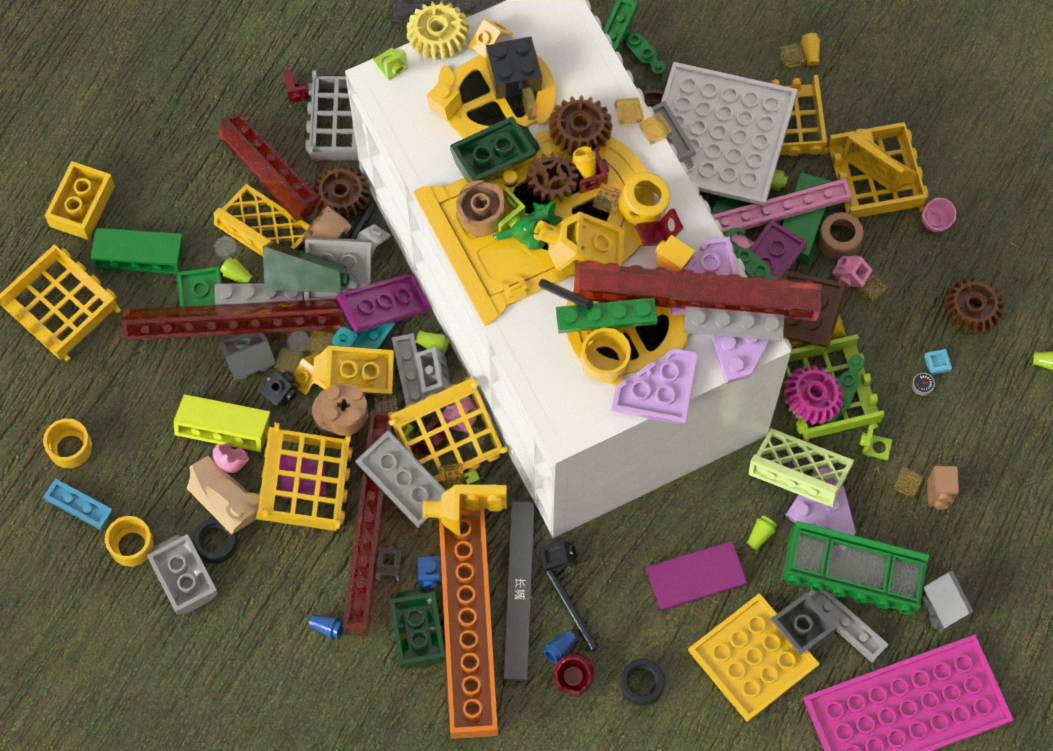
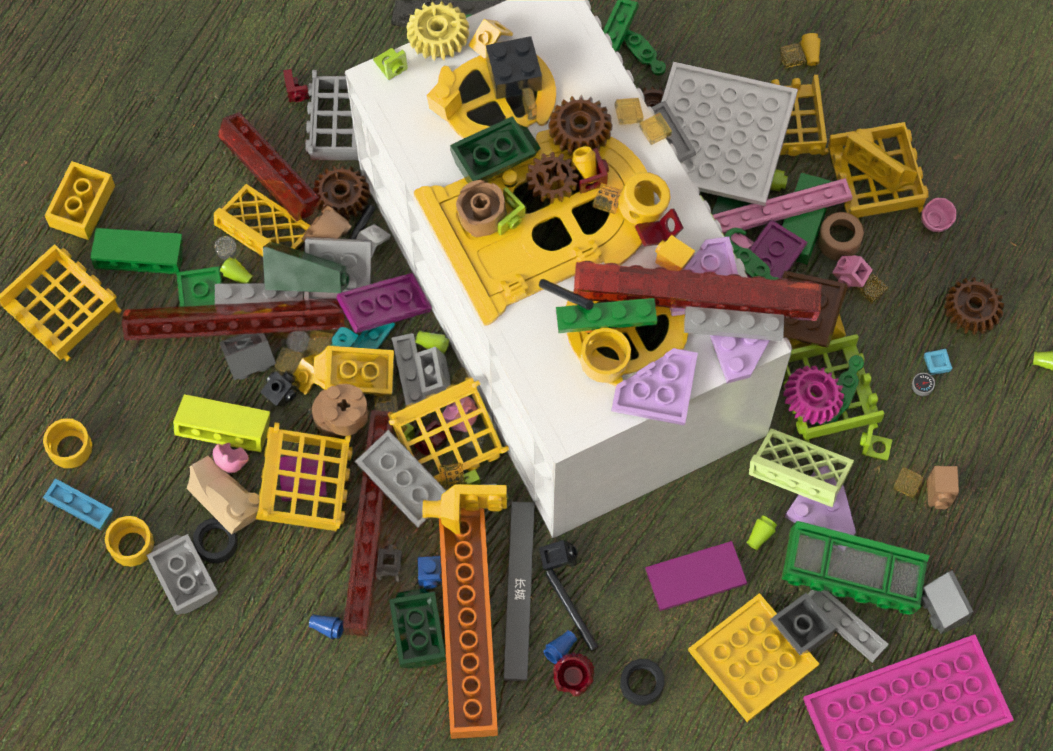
green animal [493,201,561,251] -> none
yellow plate [534,212,624,274] -> none

